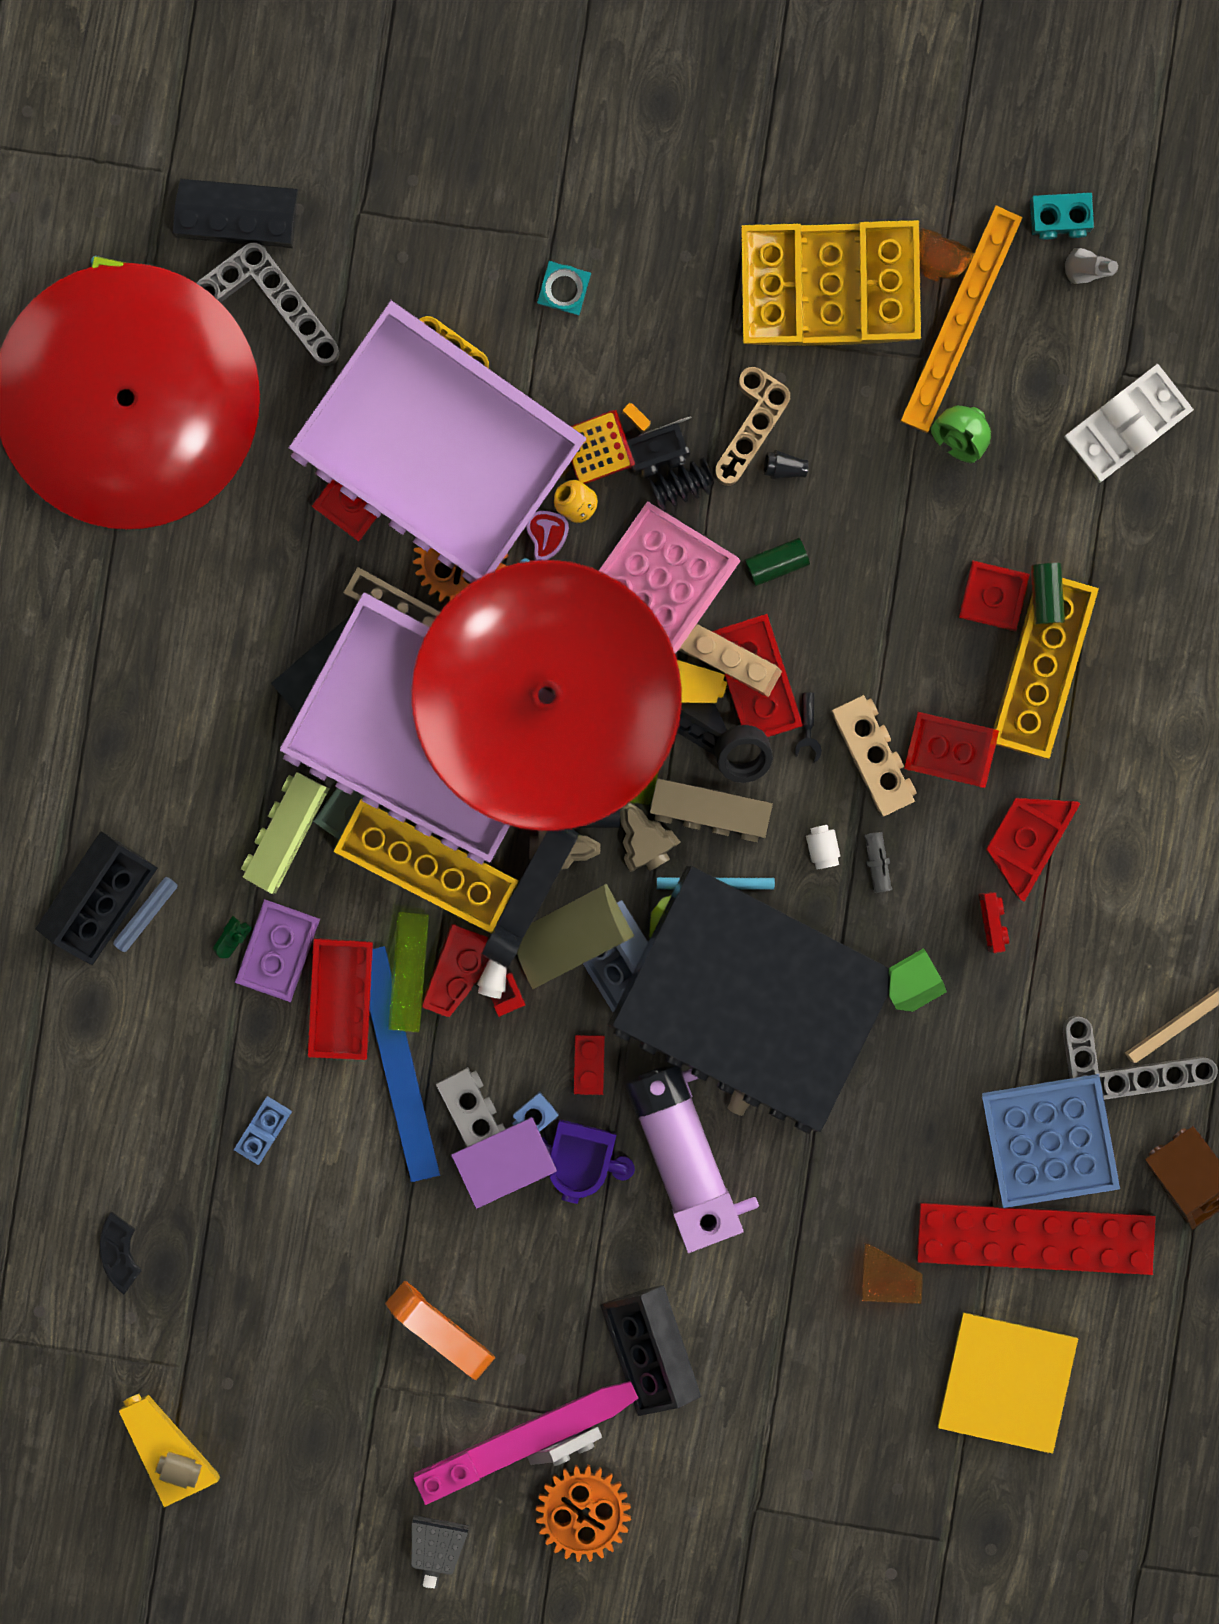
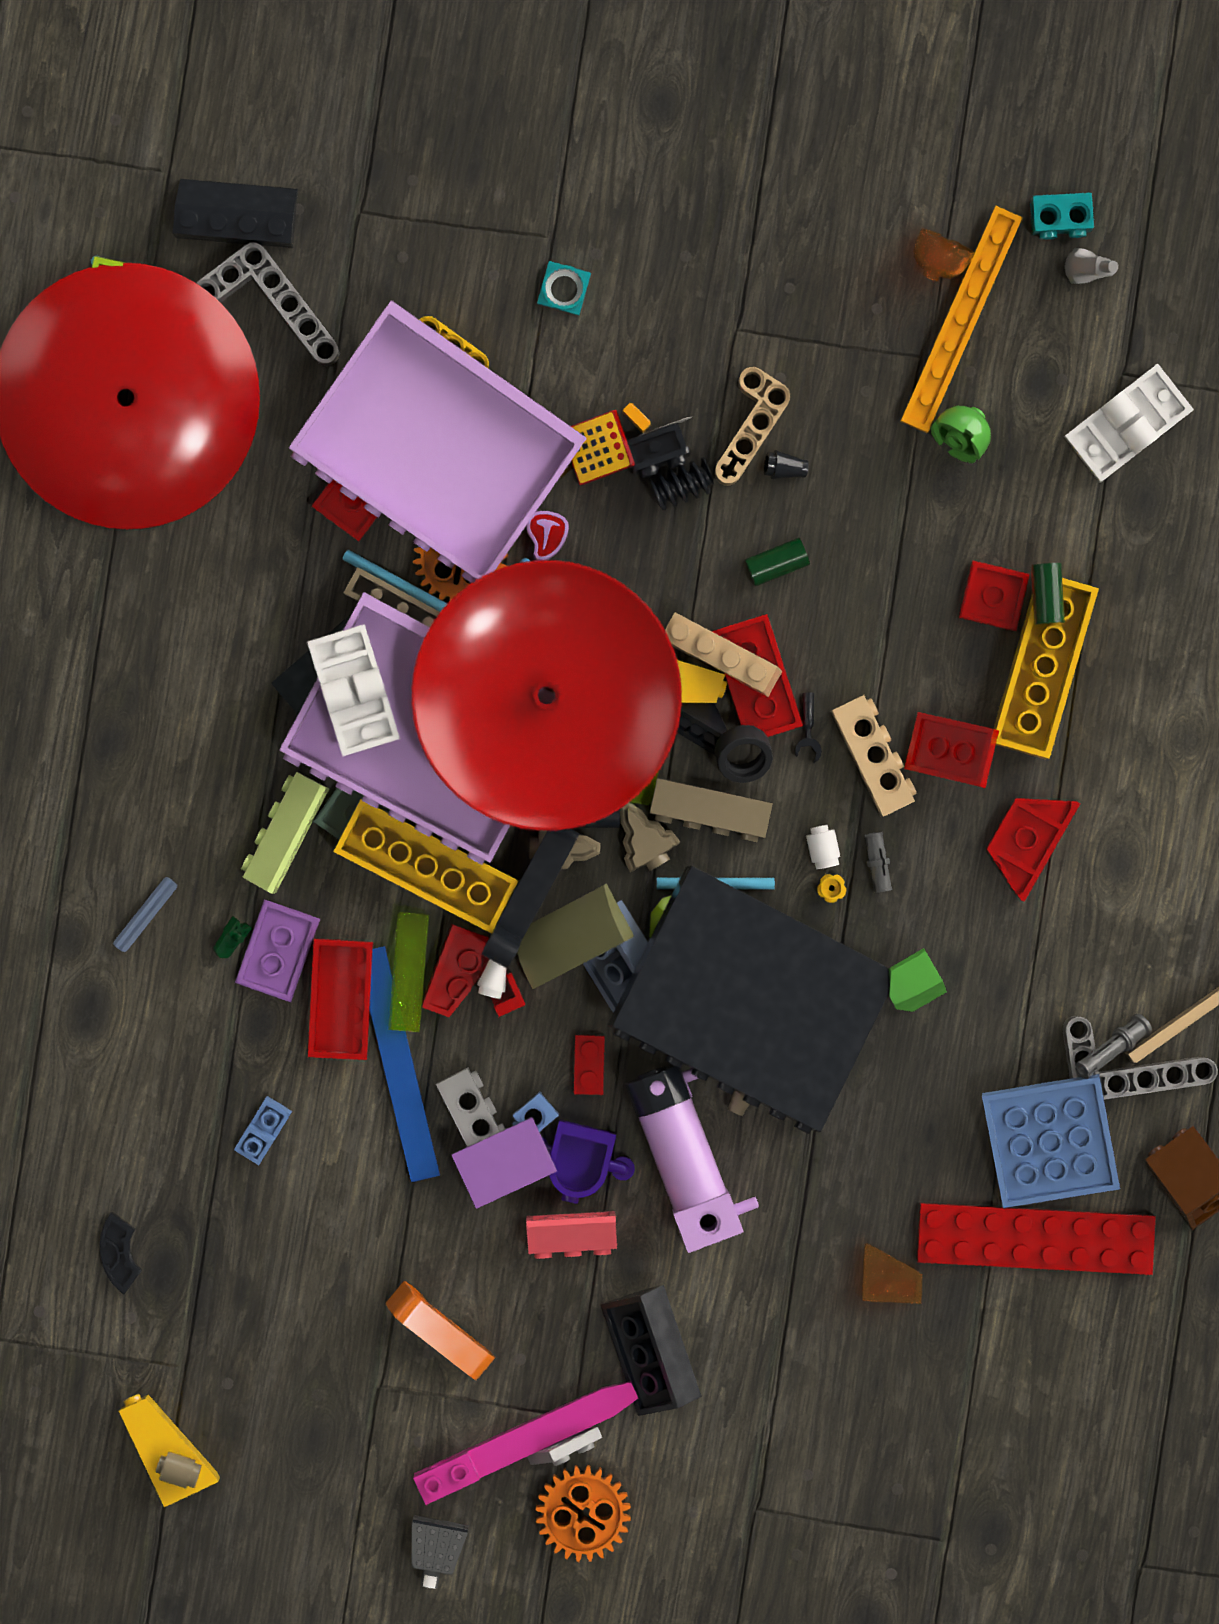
black slope [35,831,158,966] -> none
yellow head [554,480,598,523] -> none
bright pink plate [599,501,741,654] -> none
yellow slope [742,220,921,345] -> none
yellow tile [937,1312,1078,1454] -> none
red plate [978,892,1009,953] -> none
none -> white plate [307,624,400,756]
none -> medium azure bar [343,550,447,612]
none -> coral slope [526,1211,617,1259]
none -> yellow plate [817,874,846,903]
none -> dark grey pin [1075,1014,1152,1079]

